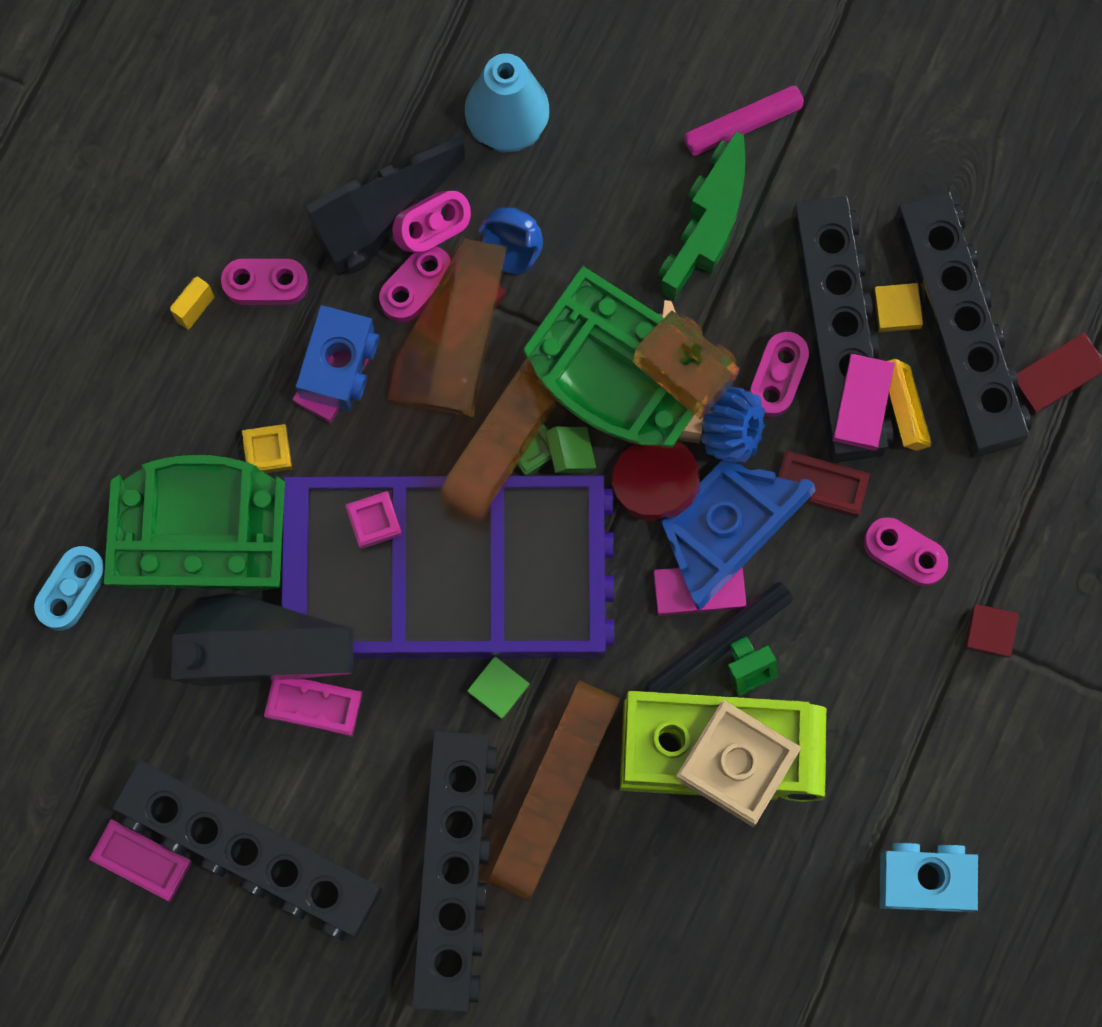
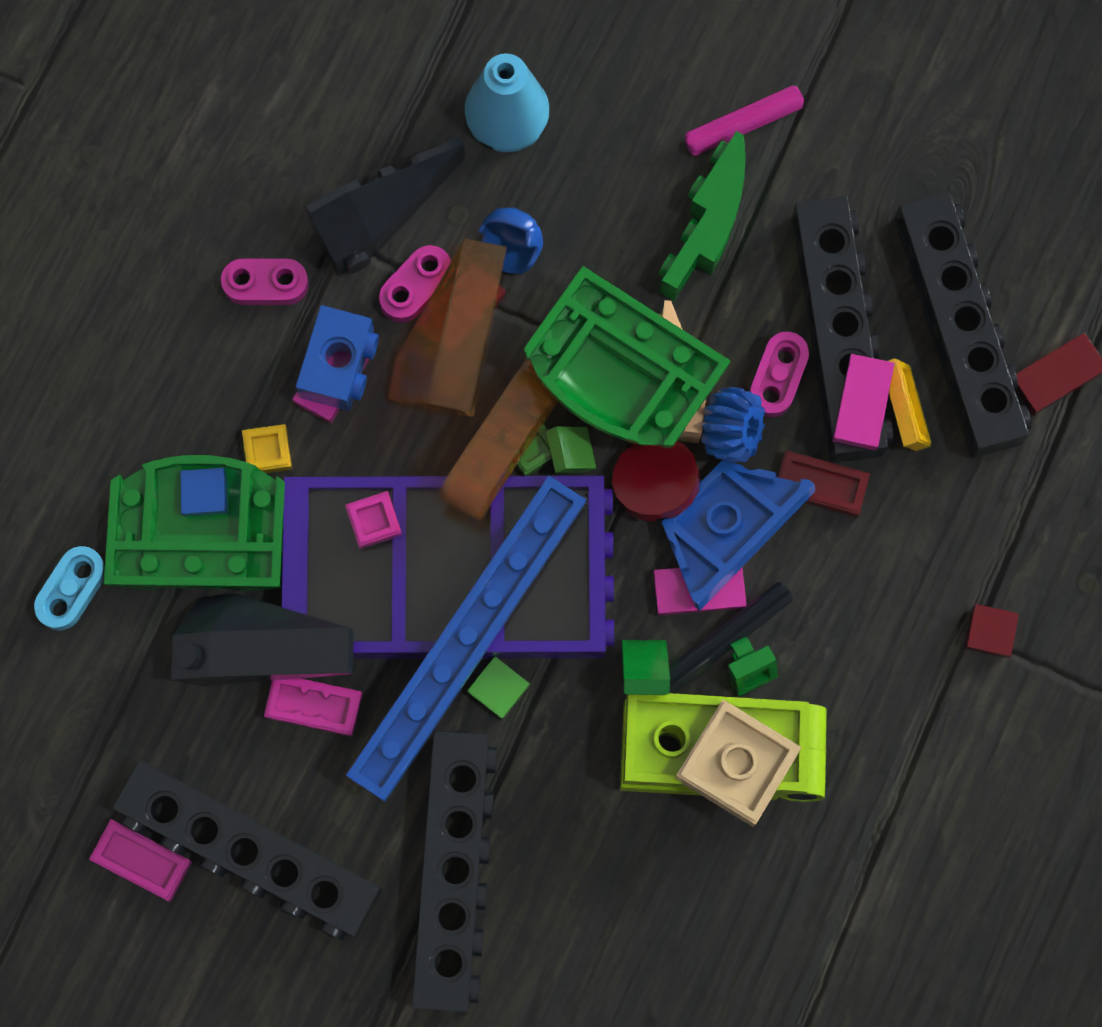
yellow tile [170,276,215,330] -> none
dark pink plate [392,191,471,252] -> none
clear orange beam [489,680,620,900] -> none
clear orange brick [633,310,740,419] -> none
dark pink plate [864,517,948,587] -> none
yellow tile [873,283,923,332] -> none
medium azure brick [880,843,978,912] -> none
none -> blue tile [180,468,228,517]
none -> blue plate [346,476,586,802]
none -> green tile [622,640,670,695]

